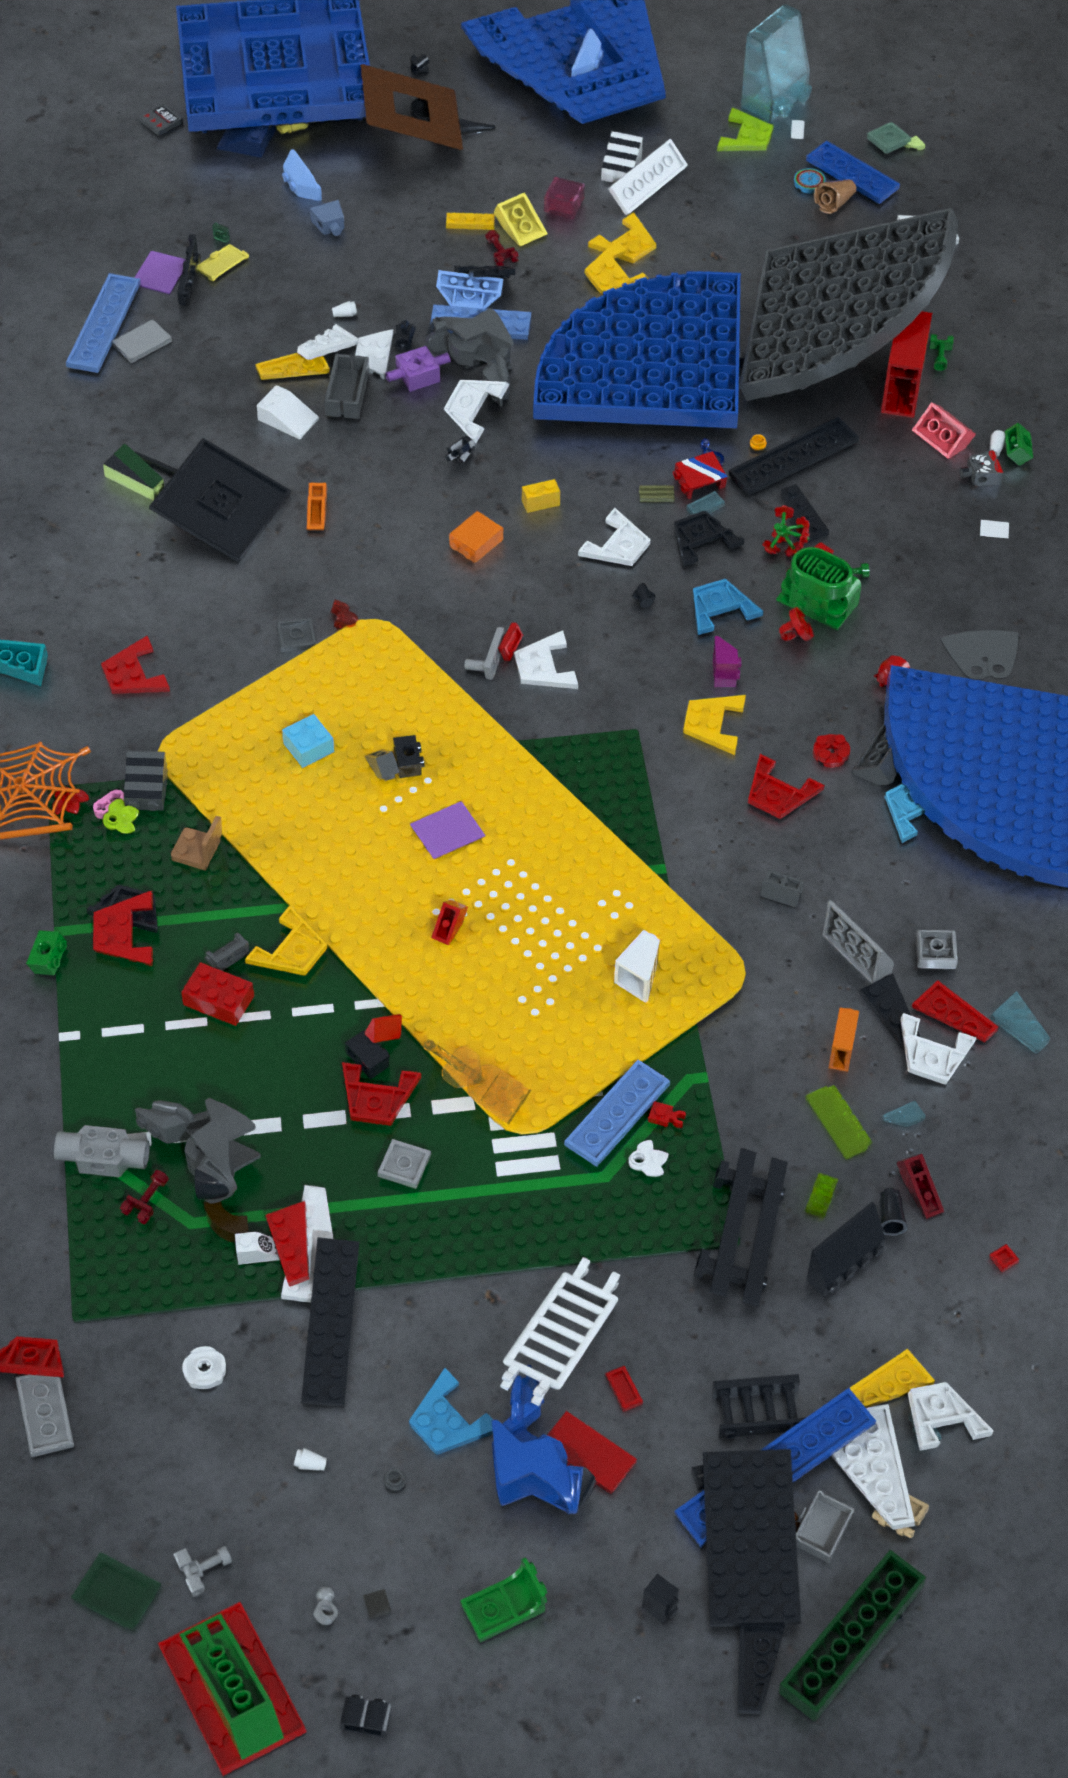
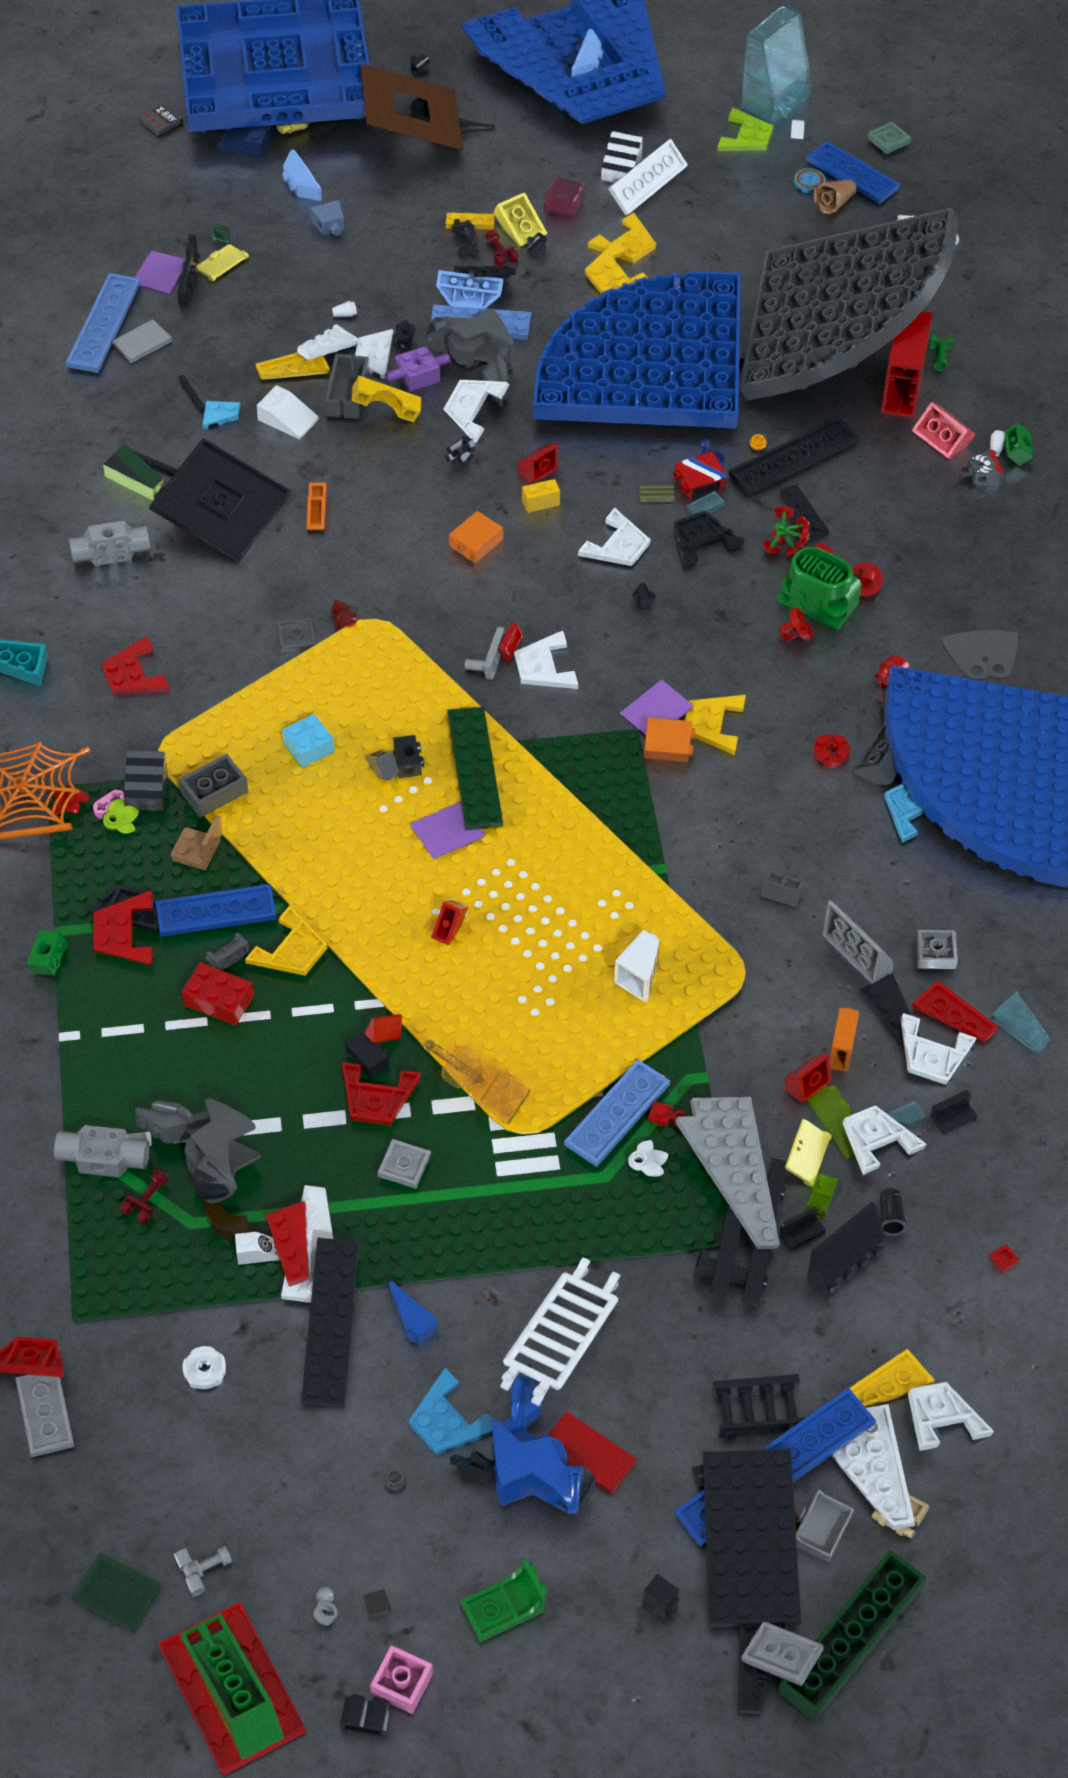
white cone [293,1448,327,1471] -> none
red tile [605,1365,643,1412] -> none
dark azure wing [693,579,764,635] -> none
magenta slope [713,636,741,687] -> none
red wing [748,754,825,819] -> none
dark red slope [896,1154,945,1219] -> none
yellowish green tile [905,136,925,150] -> none
white sticker [980,520,1009,538] -> none
none -> light grey brick [69,521,150,566]
none -> blue plate [155,884,276,937]
none -> dark grey brick [178,754,248,817]
none -> black bar [179,375,205,412]
none -> medium azure wing [203,401,241,429]
none -> yellow arch [351,376,421,423]
none -> bright pink brick [370,1645,433,1715]
none -> blue slope [388,1281,438,1346]
none -> dark green plate [447,707,503,830]
none -> black rock [450,1450,496,1484]
none -> black animal [452,219,479,256]
none -> red slope [518,443,558,484]
none -> black piece [526,232,547,255]
none -> medium lavender piece [620,679,694,735]
none -> orange brick [644,717,695,762]
none -> light grey wing [676,1097,780,1249]
none -> light grey tile [741,1622,824,1686]
none -> black panel [779,1206,826,1252]
none -> red slope [784,1053,831,1103]
none -> light yellow door [785,1119,832,1187]
none -> white wing [842,1105,926,1175]
none -> red tile [852,562,883,598]
none -> black panel [930,1090,977,1134]

